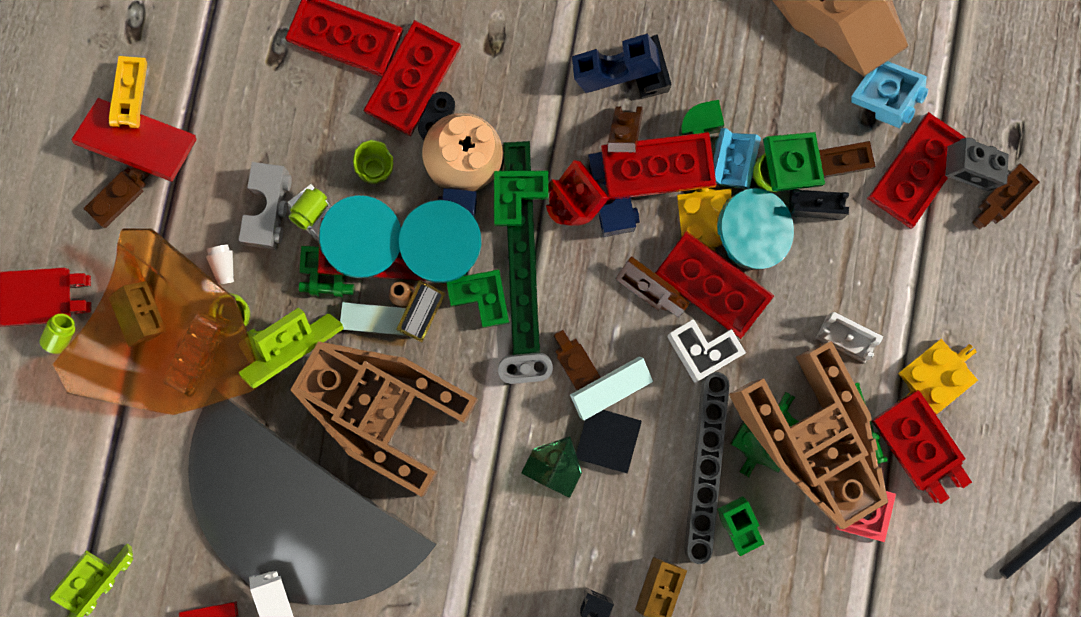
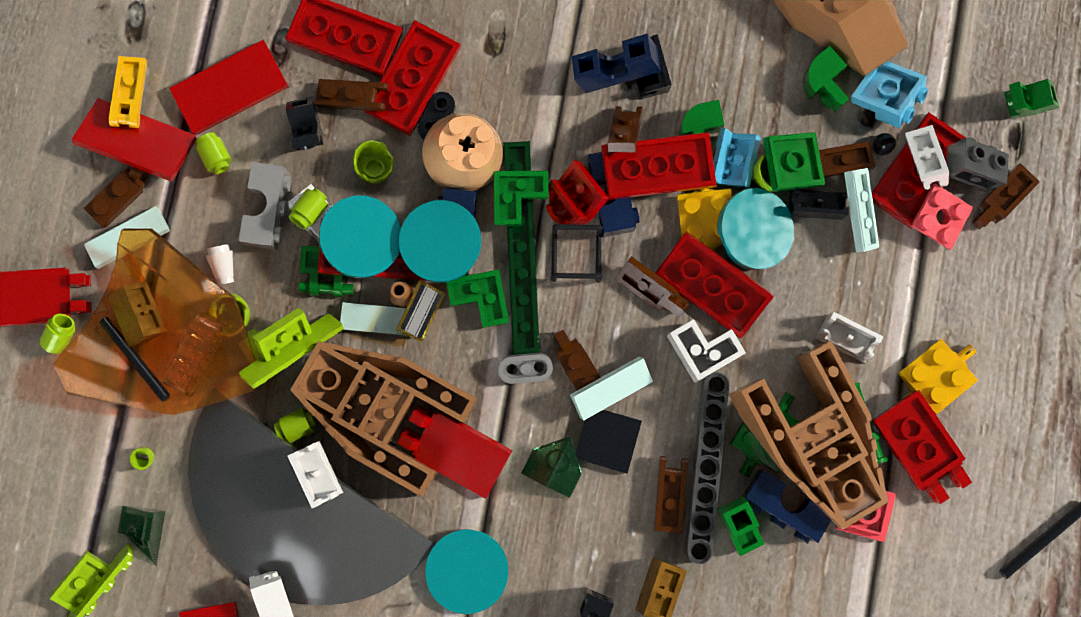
none -> light aqua tile [84,206,170,269]
none -> black bar [99,317,170,402]
none -> clear green slope [118,505,165,566]
none -> lime hinge [130,447,155,470]
none -> red tile [169,39,289,135]
none -> lime brick [196,132,232,174]
none -> lime brick [274,407,317,443]
none -> black brick [286,96,323,150]
none -> white hinge [288,441,343,508]
none -> reddish brown hinge [315,79,389,112]
none -> red tile [397,406,513,499]
none -> teal tile [425,529,509,614]
none -> black piece [551,224,603,283]
none -> reddish brown hinge [654,456,688,533]
none -> dark blue arch [743,469,831,544]
none -> green brick [803,46,849,113]
none -> light aqua tile [844,168,879,253]
none -> black hinge [873,133,896,156]
none -> white hinge [905,125,949,190]
none -> coral piece [911,183,973,250]
none -> green brick [1004,79,1059,118]

